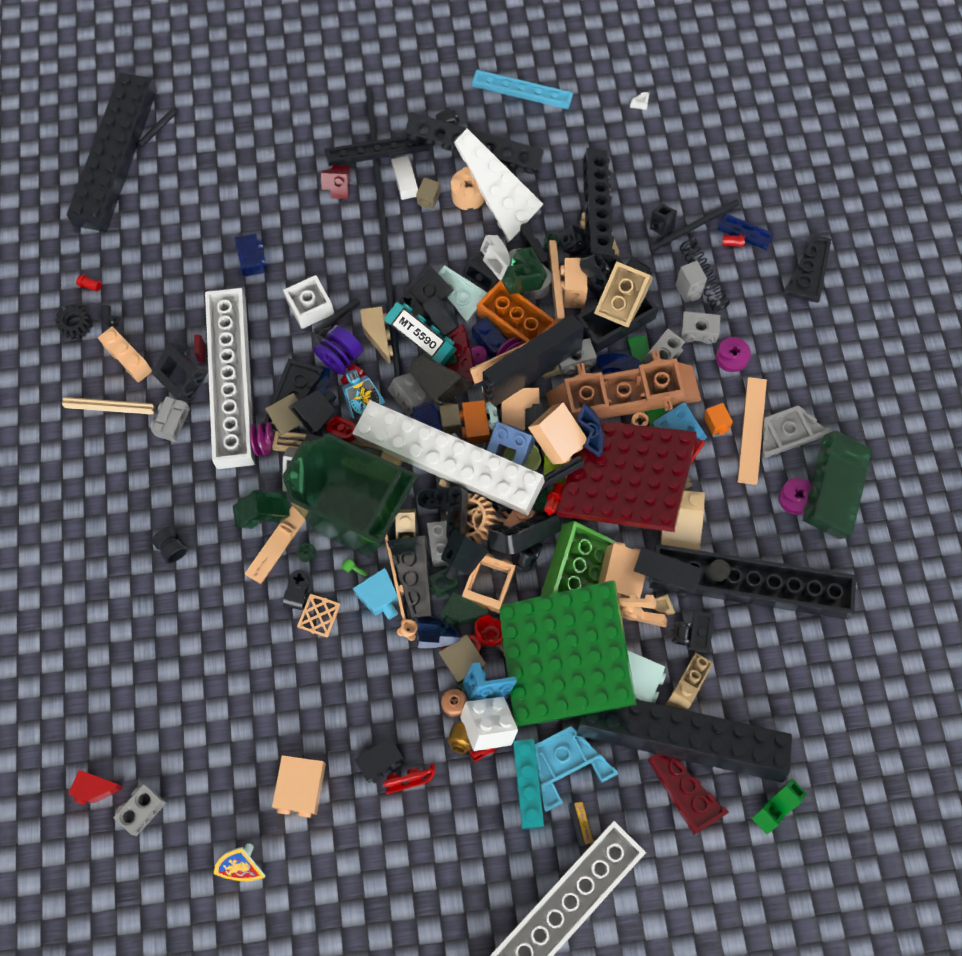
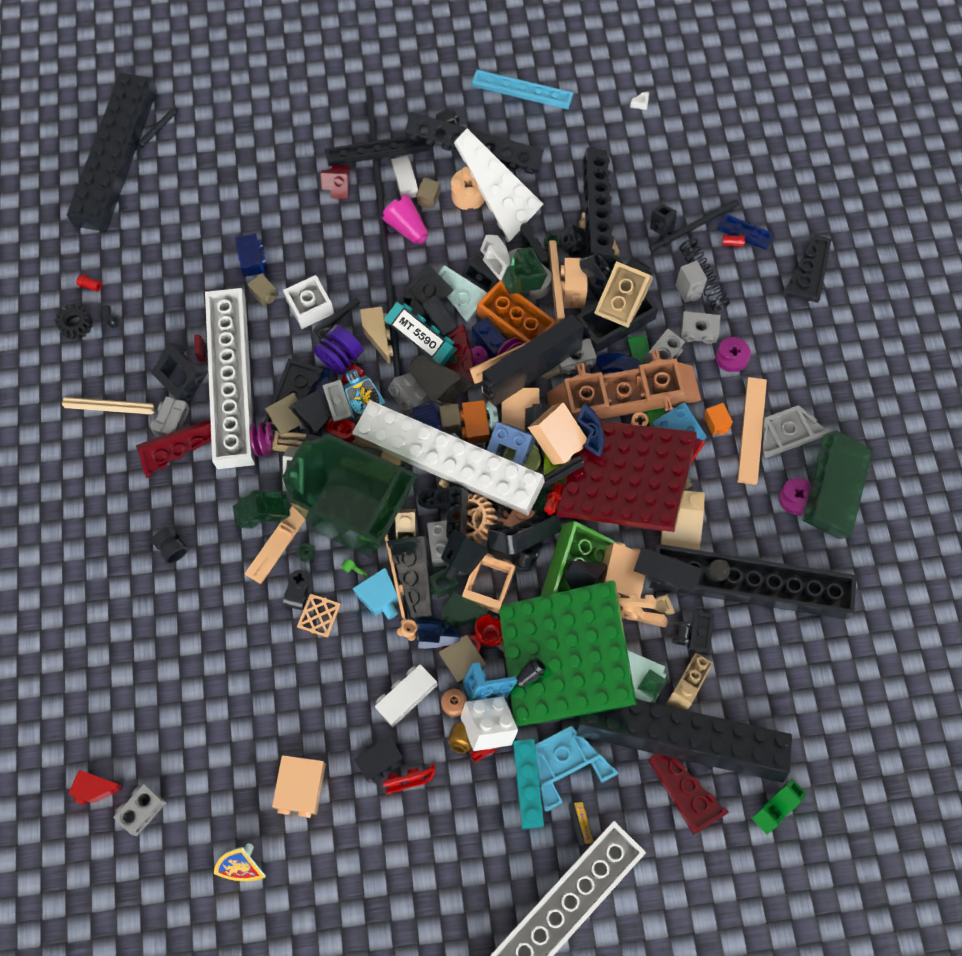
light nougat arch [98,326,152,383] -> none
none -> dark red wing [136,420,211,479]
none -> dark tan brick [247,273,278,307]
none -> light grey plate [322,380,353,422]
none -> white brick [374,664,438,728]
none -> dark pink cone [381,194,428,245]
none -> black cone [516,658,546,687]
none -> black slope [564,560,607,590]
none -> clear green slope [637,669,667,700]

